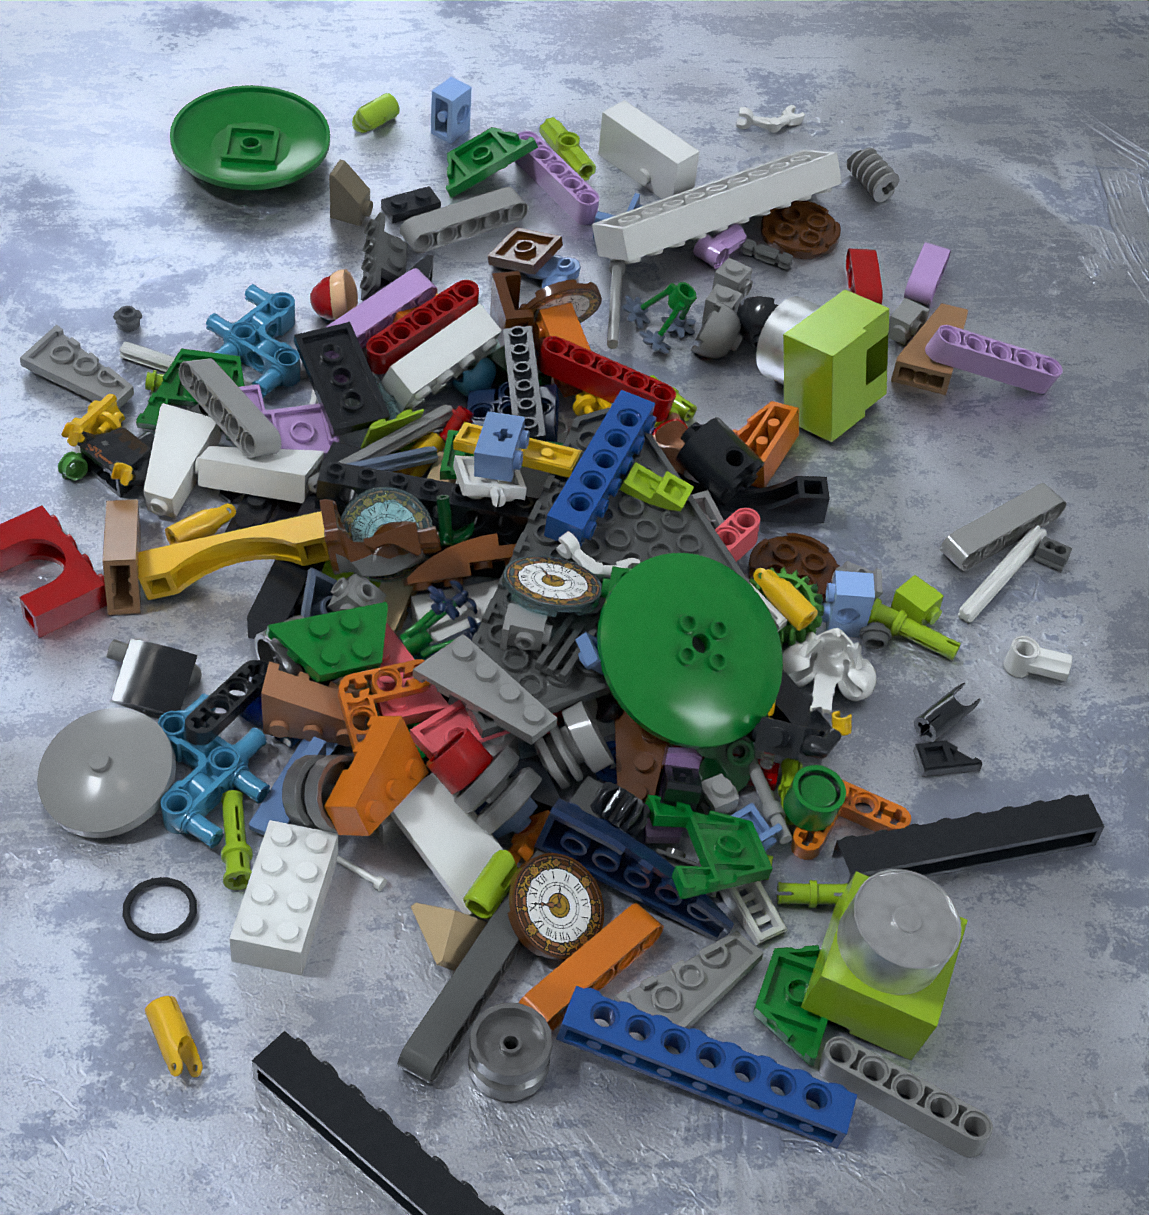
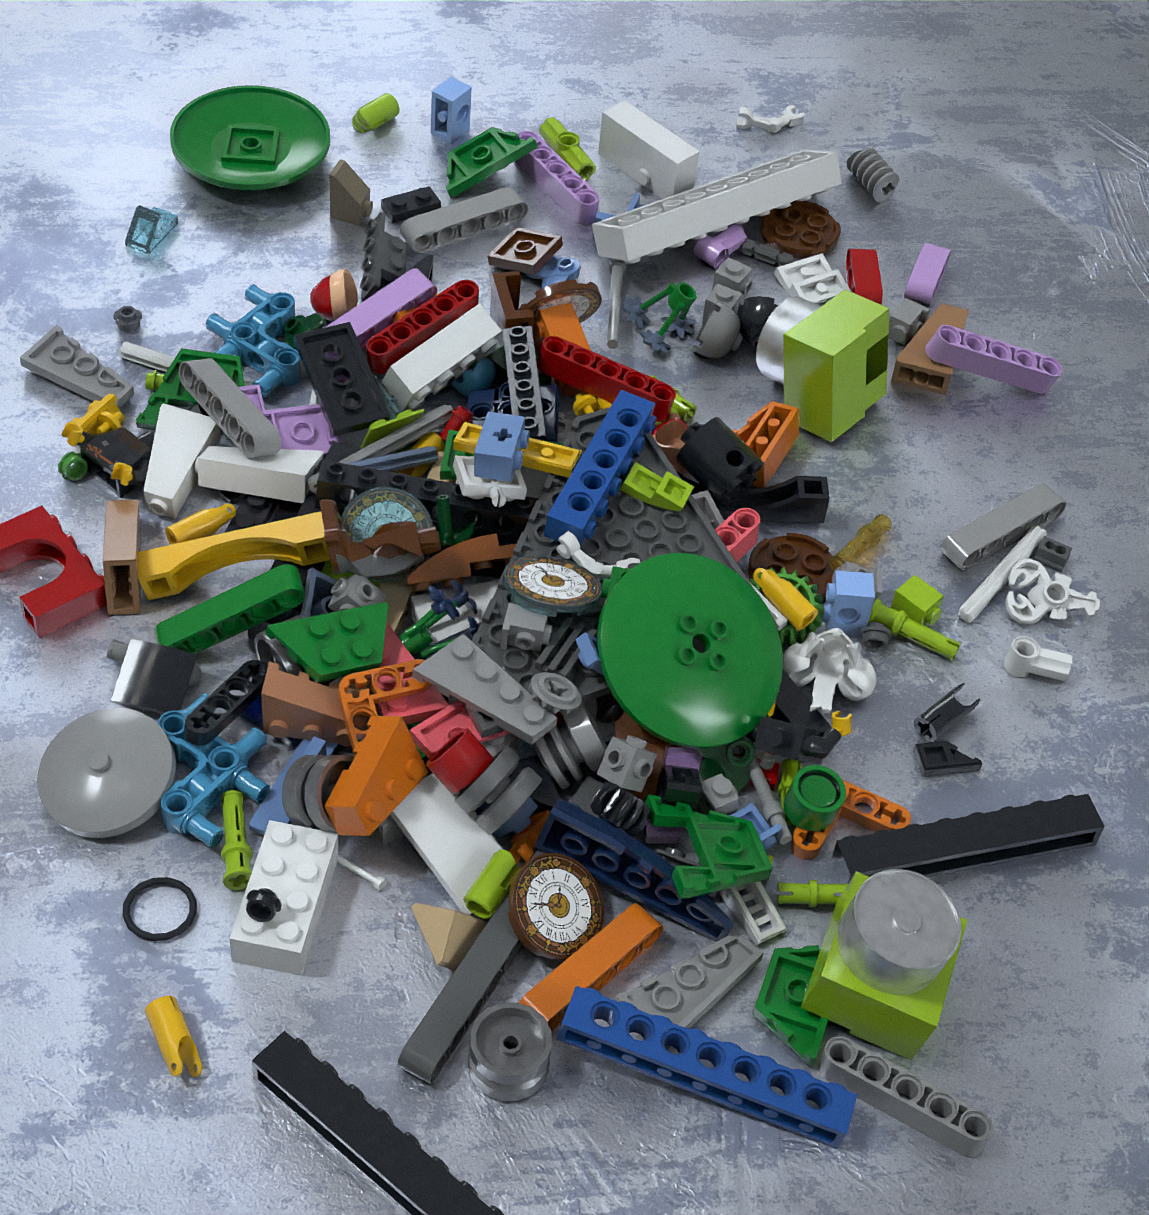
none -> clear light blue slope [125,205,178,255]
none -> green beam [154,564,305,654]
none -> black plate [246,888,282,922]
none -> dark green plate [283,313,326,350]
none -> light grey gear [528,672,582,715]
none -> light grey brick [597,735,657,792]
none -> white slope [774,253,851,304]
none -> clear yellow pin [829,514,892,571]
none -> white animal [1005,559,1100,627]

